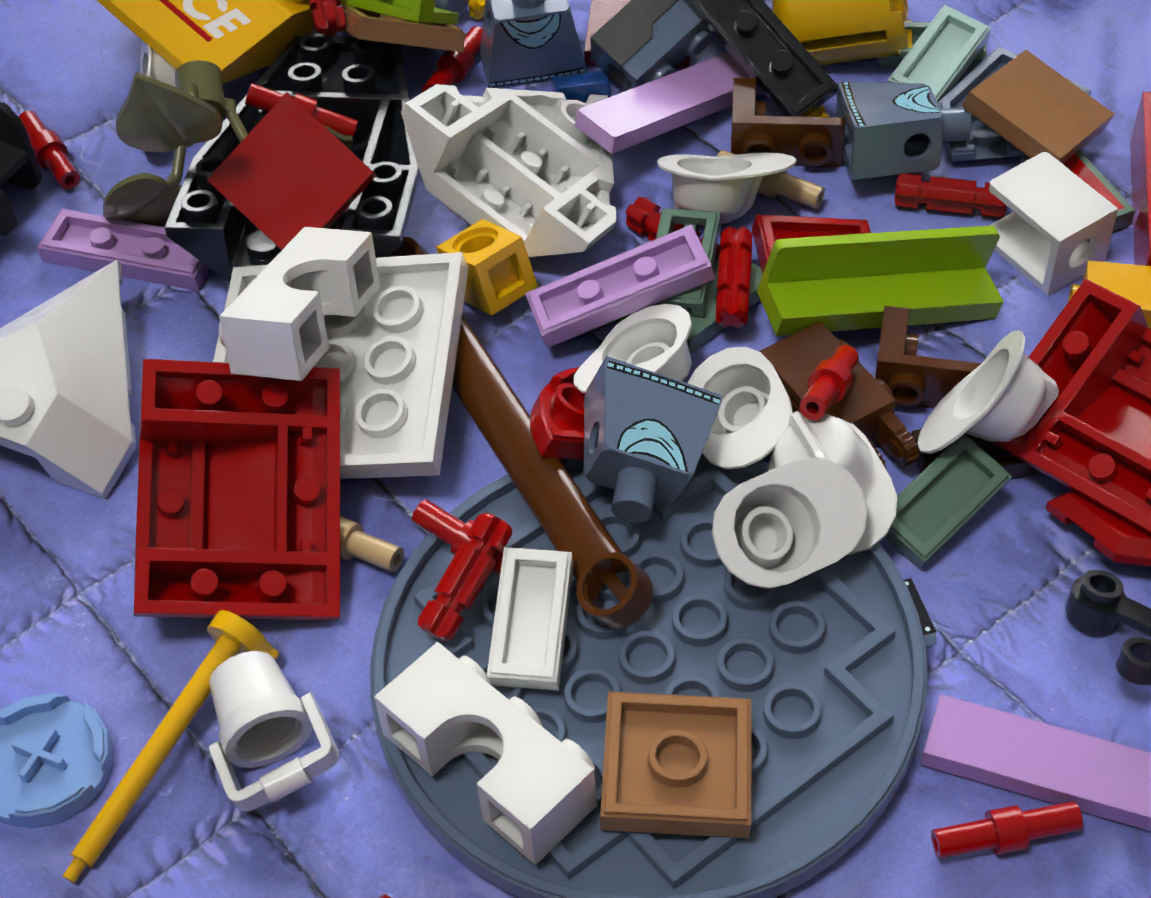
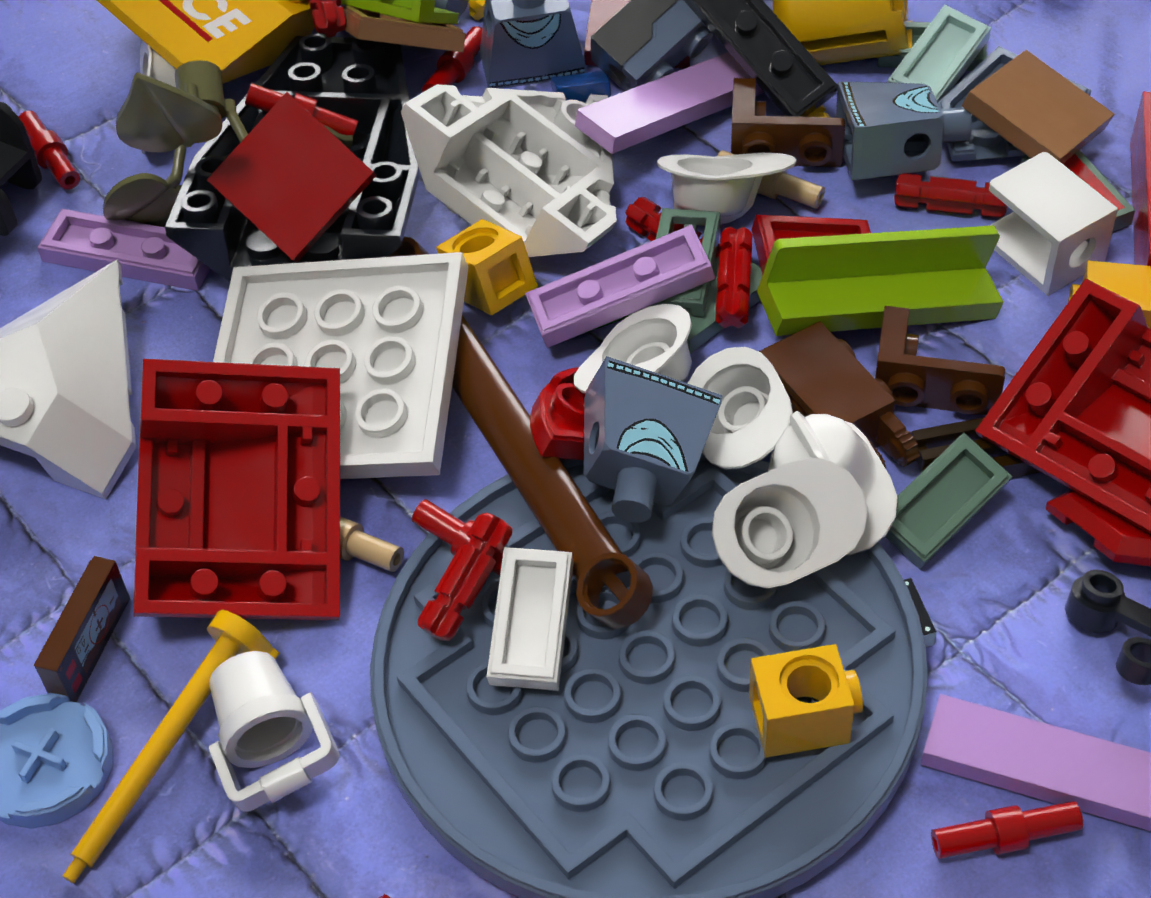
white arch [219,227,380,381] -> none
white arch [374,642,597,865] -> none
medium nougat tile [600,692,751,838] -> none
red bar [800,345,859,420] -> none
white piece [917,330,1059,454] -> none
none -> tile [34,556,130,702]
none -> yellow brick [749,644,863,758]

